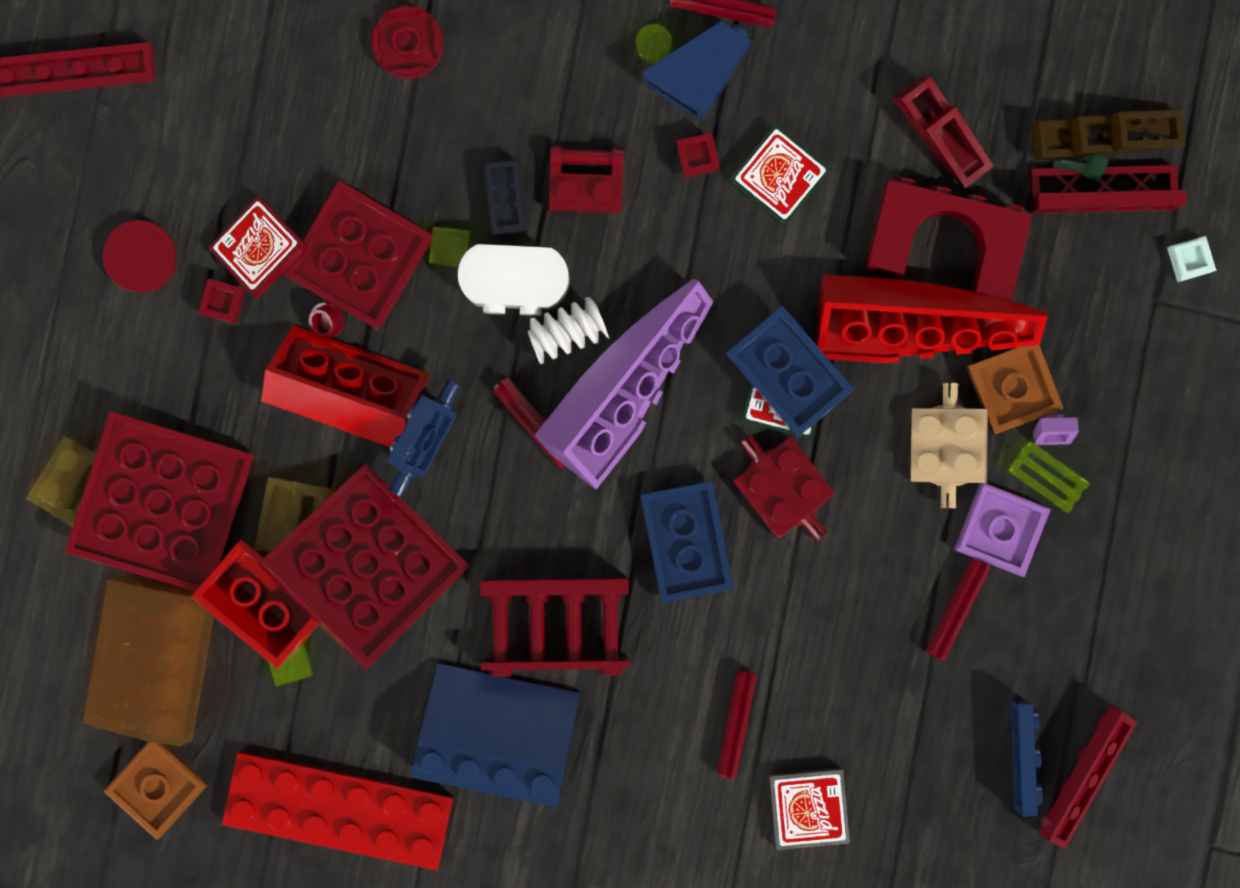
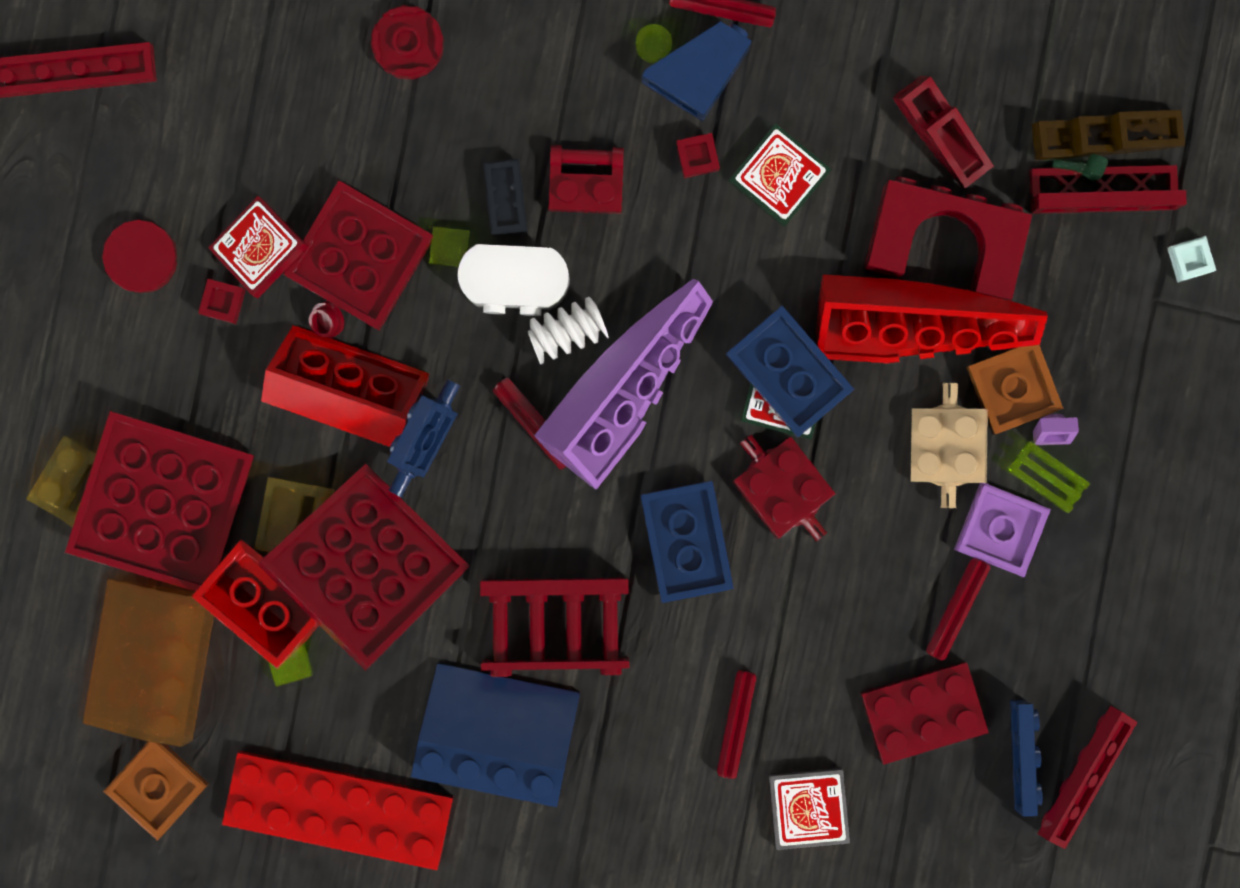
none -> dark red plate [860,661,989,765]

